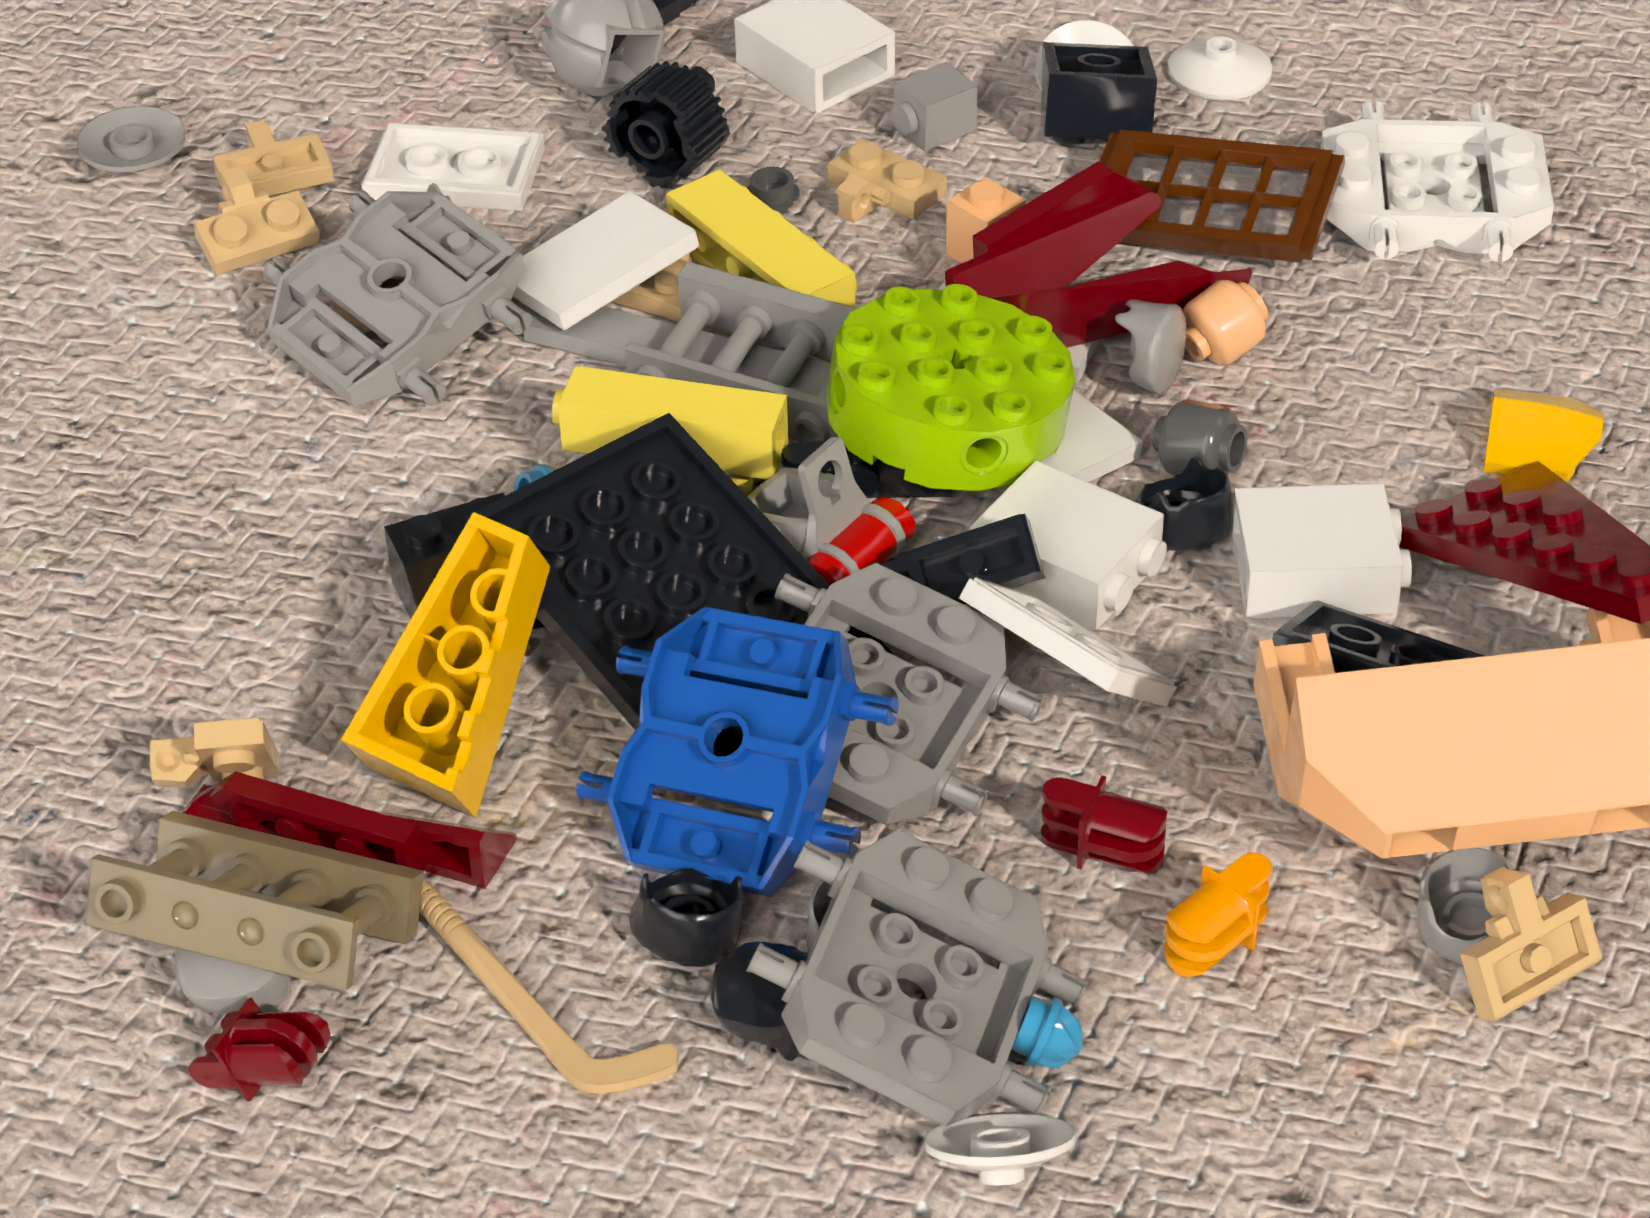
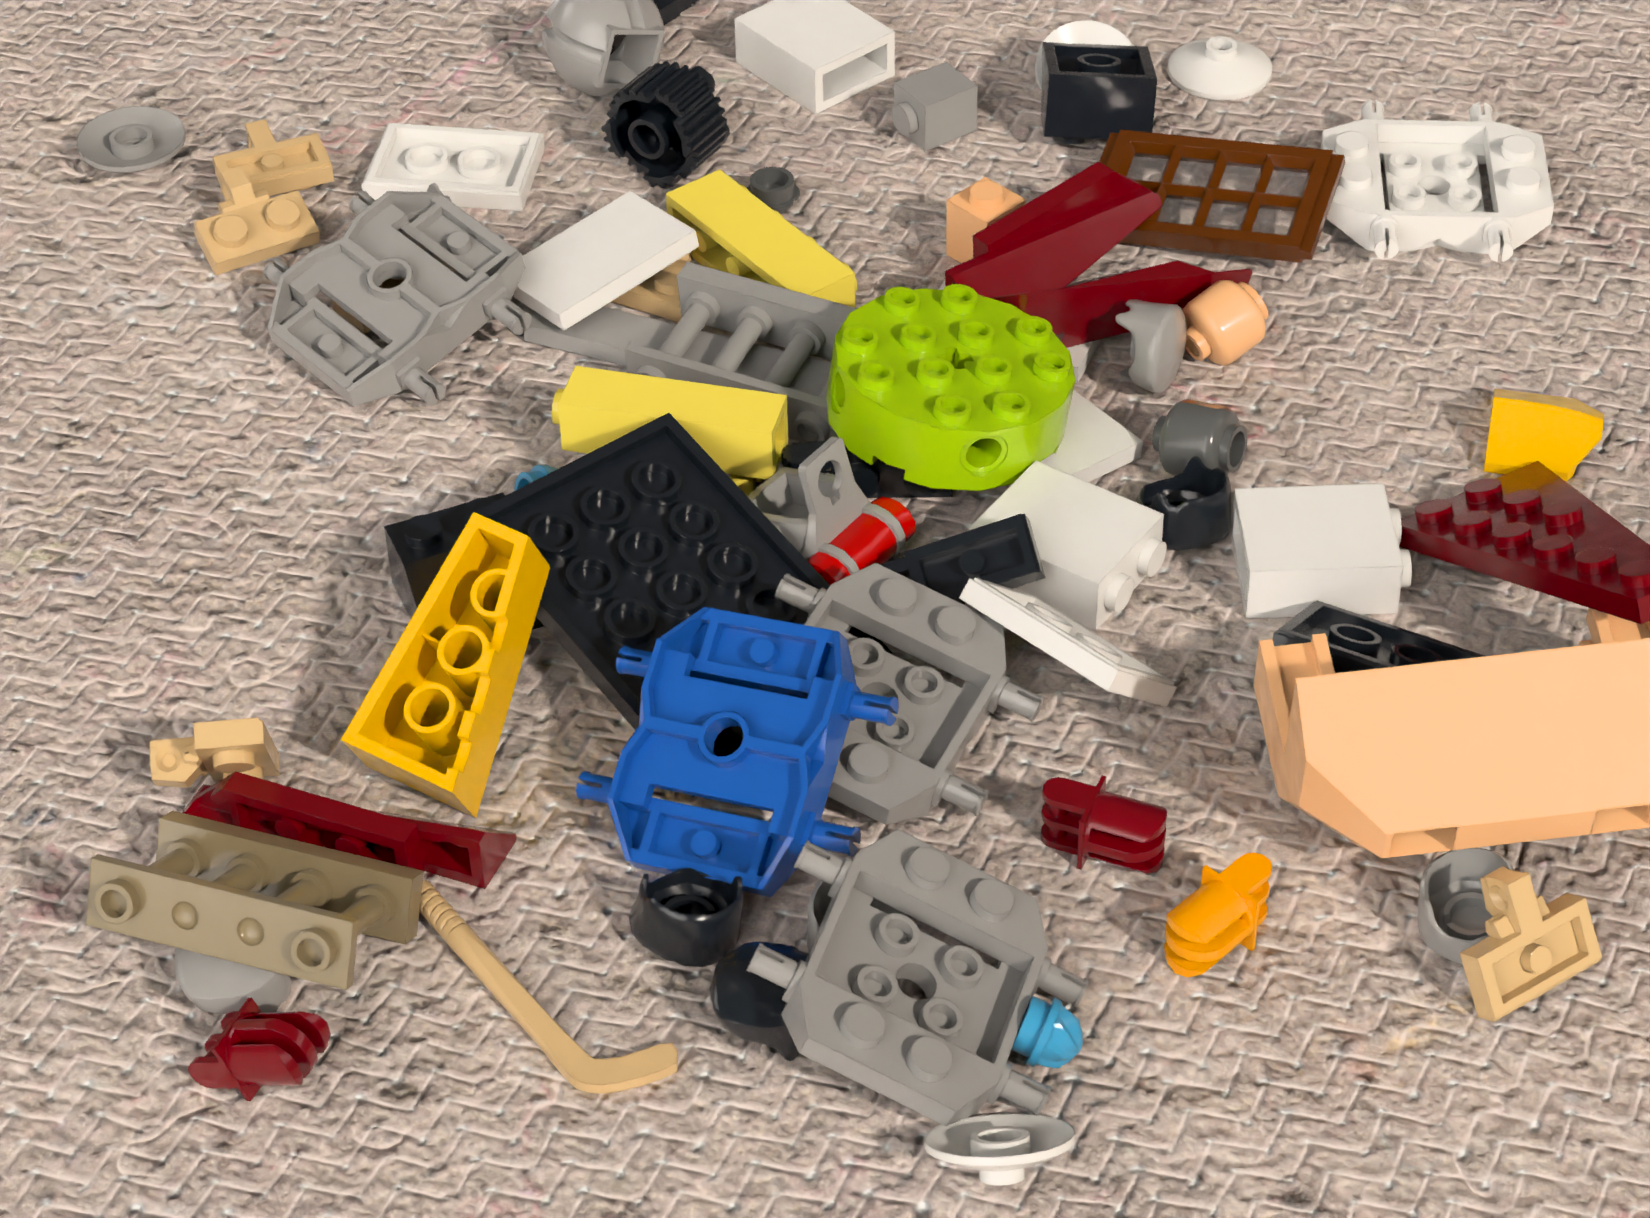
tan hinge [828,139,947,223] -> none

